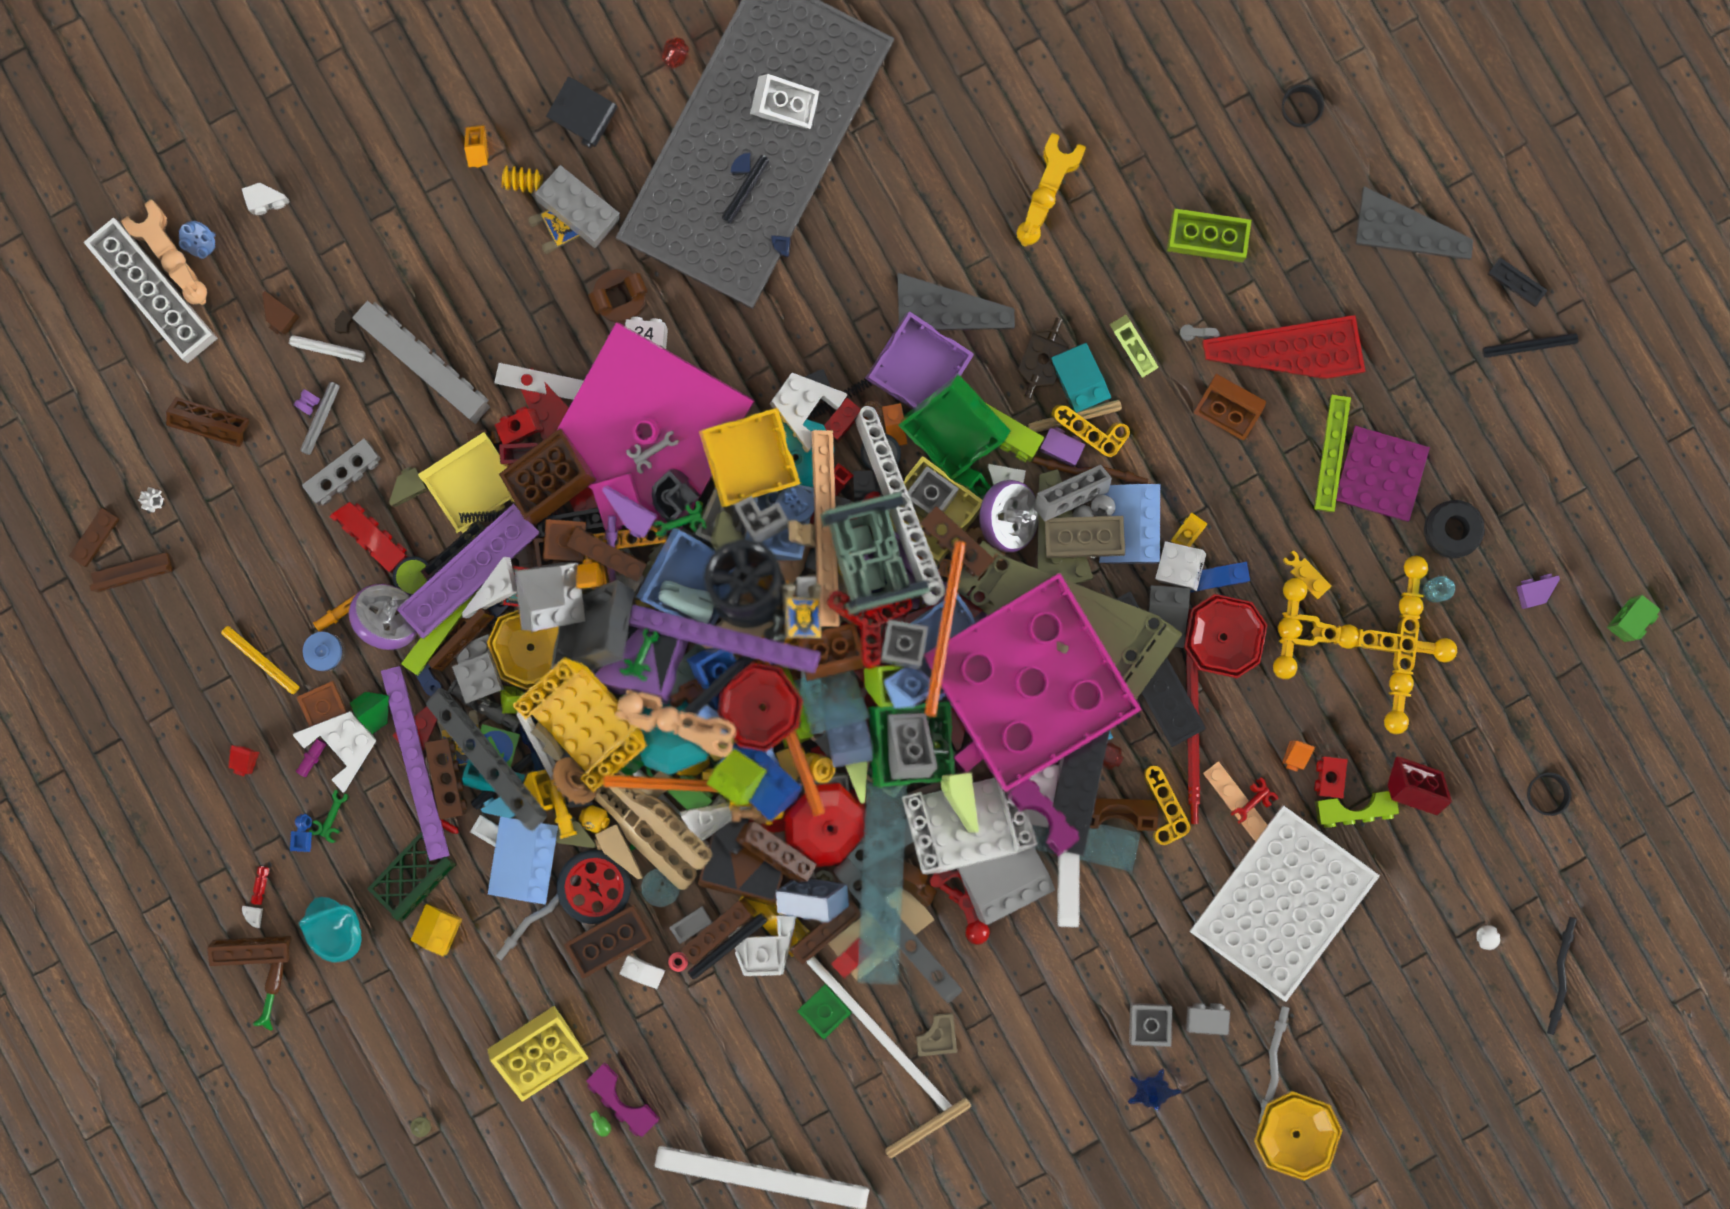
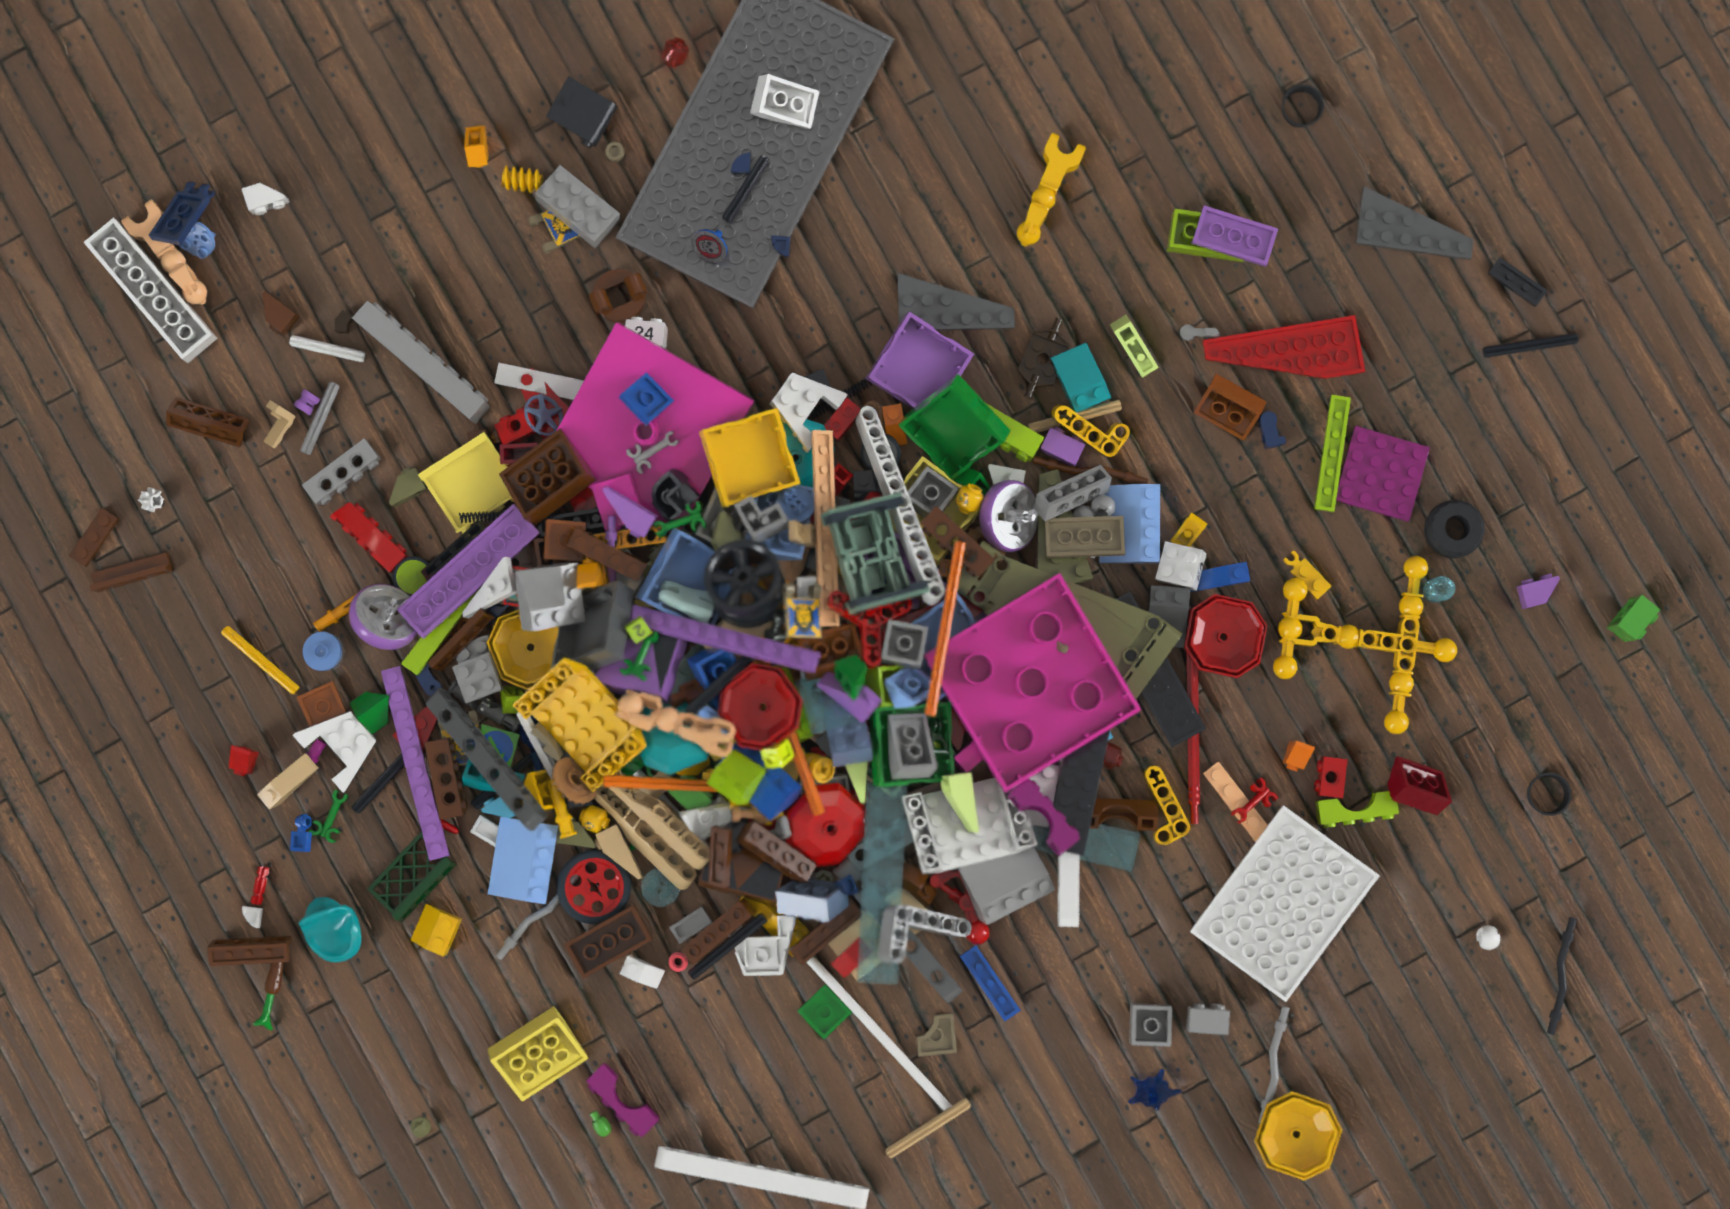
none -> dark blue tile [148,181,215,245]
none -> tan slope [257,754,318,810]
none -> tan bracket [264,400,296,448]
none -> black axle [351,753,405,813]
none -> sand blue wheel [524,394,563,436]
none -> dark tan tile [605,142,625,162]
none -> blue plate [618,372,674,426]
none -> lime tile [624,615,652,644]
none -> shield [691,229,728,263]
none -> reddish brown plate [708,825,732,888]
none -> neon yellow bracket [761,739,795,768]
none -> light grey piece [769,816,791,840]
none -> medium lavender slope [817,671,882,723]
none -> dark blue tile [834,874,859,895]
none -> green slope [835,655,867,701]
none -> light grey beam [878,905,971,963]
none -> yellow head [955,484,984,514]
none -> blue plate [960,945,1021,1021]
none -> medium lavender plate [1192,206,1278,267]
none -> dark blue leg [1258,411,1286,450]

